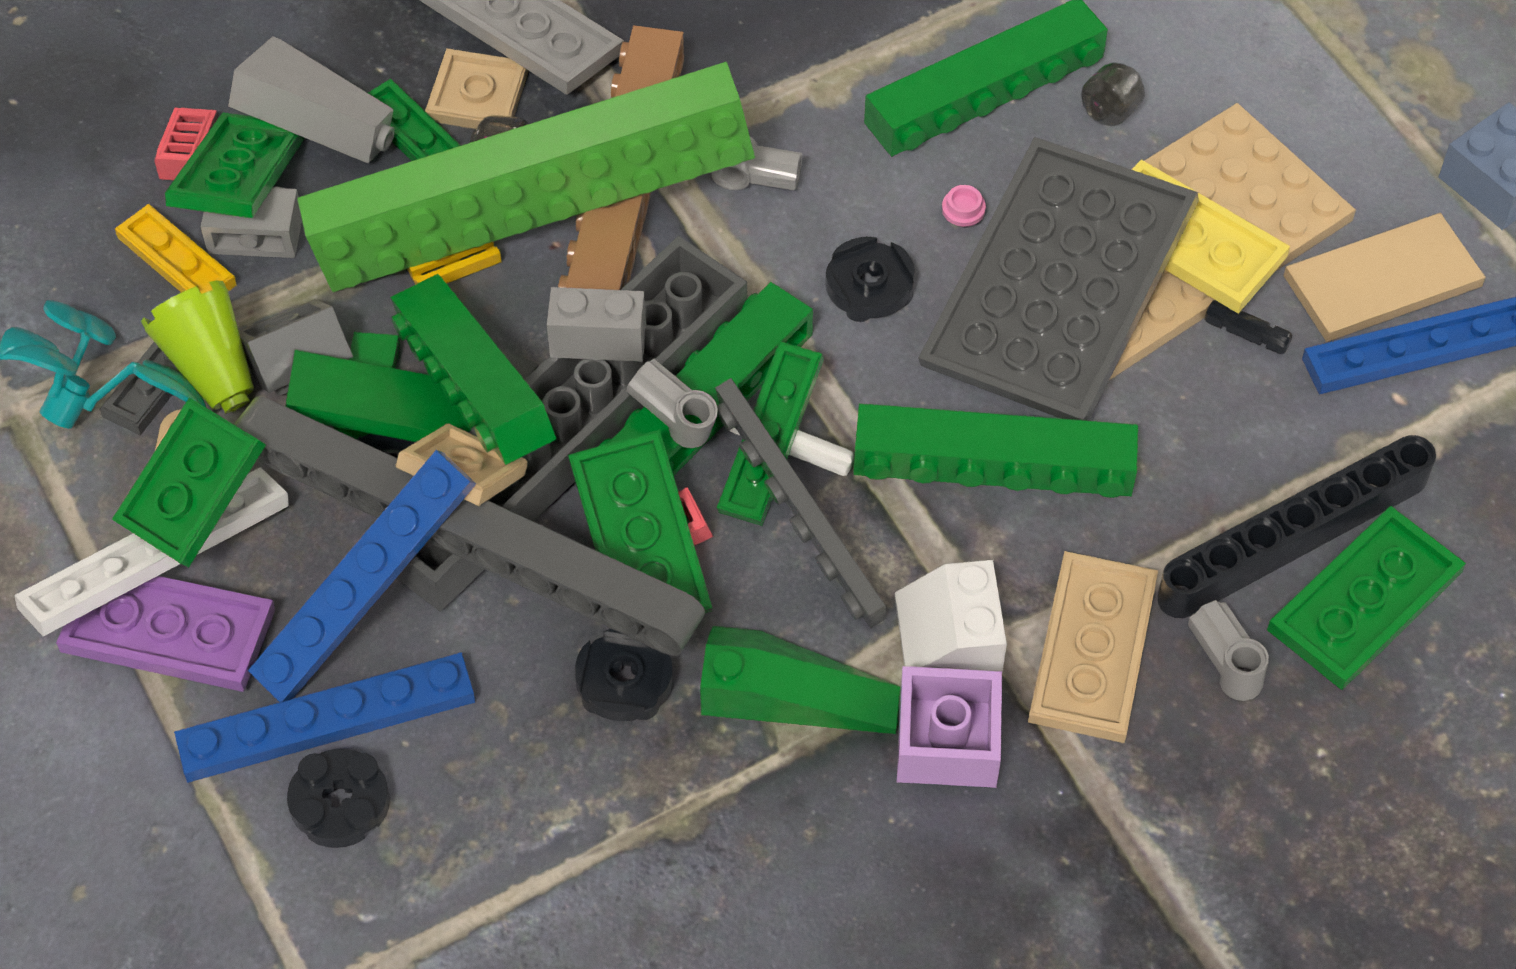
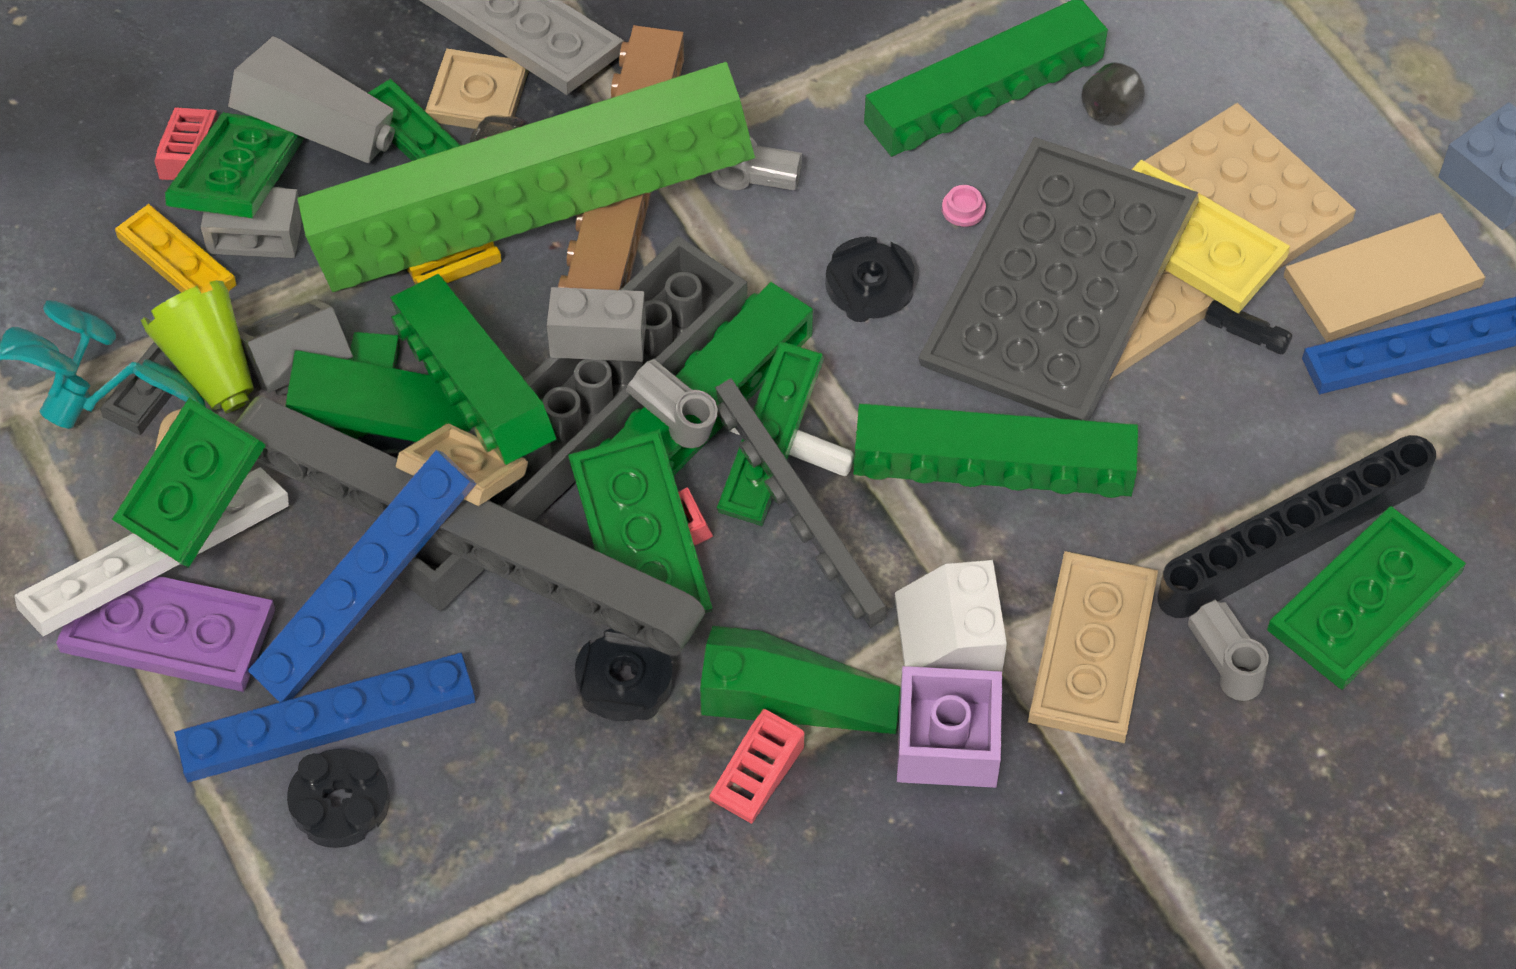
none -> coral slope [709,709,804,824]

